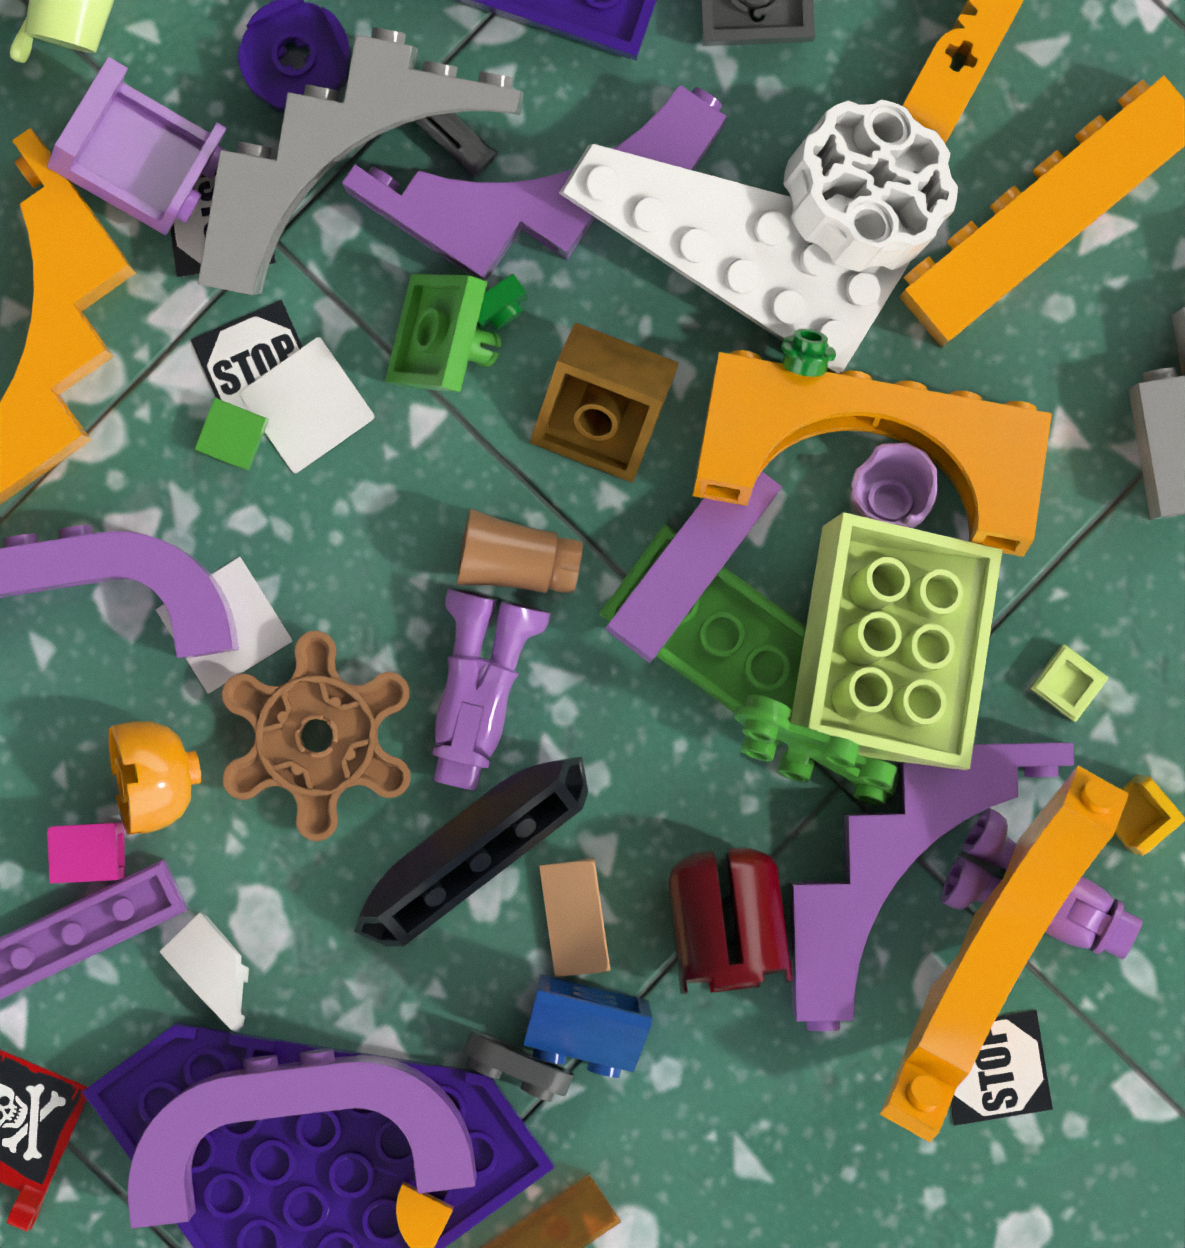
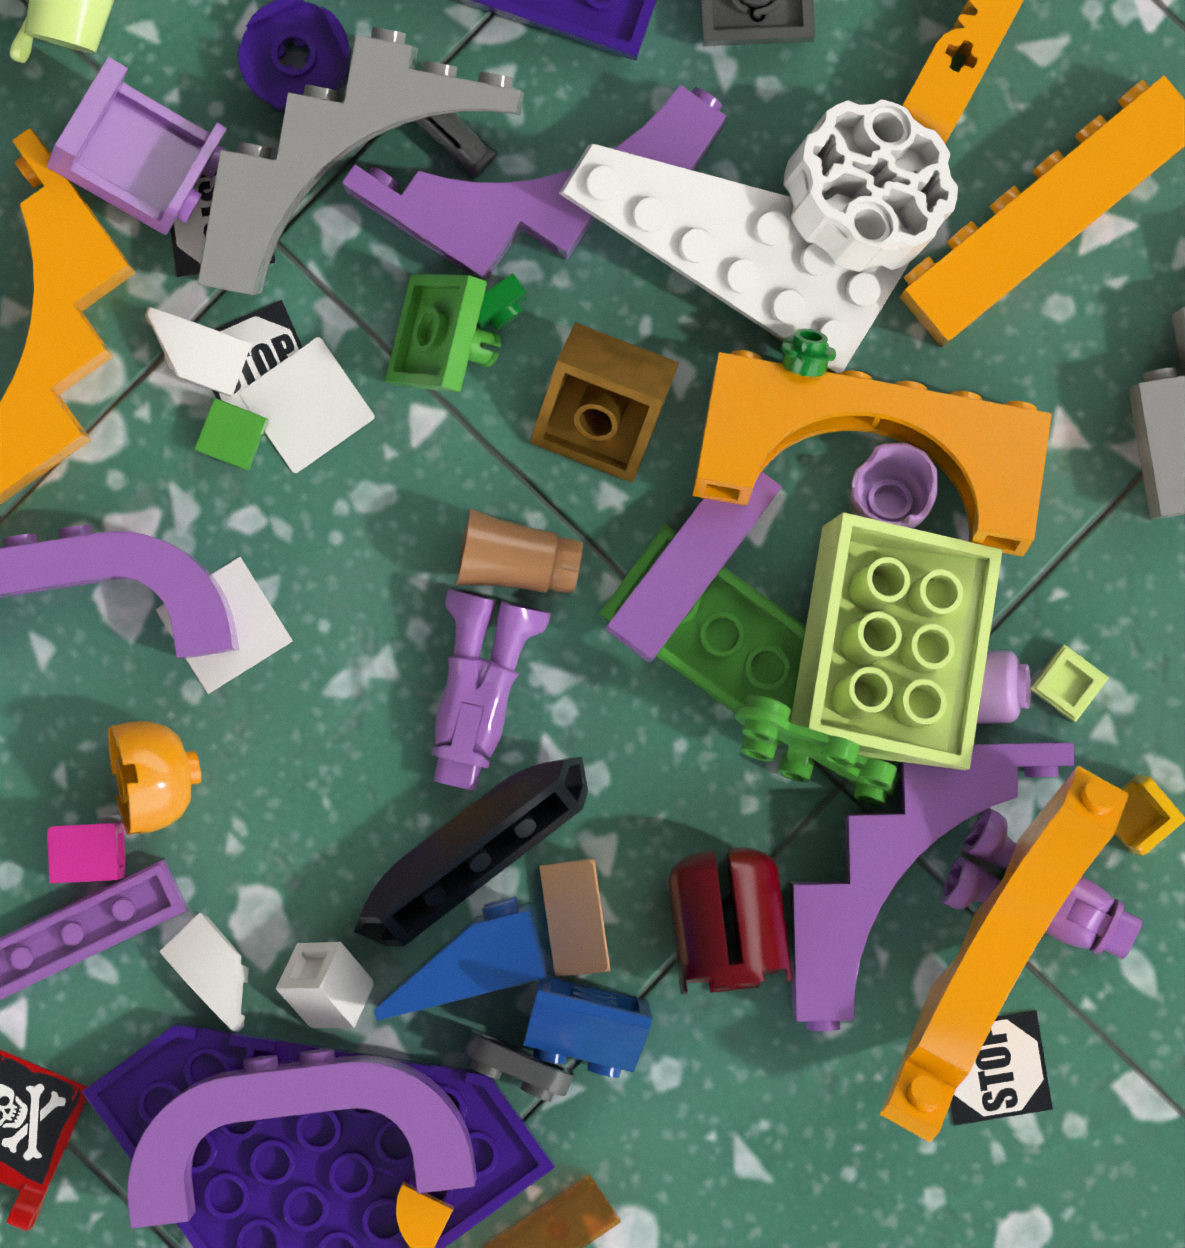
medium nougat plate [222,631,411,841] -> none
none -> white slope [145,307,251,396]
none -> white panel [276,942,374,1028]
none -> blue slope [374,896,547,1021]
none -> lavender head [977,650,1031,724]

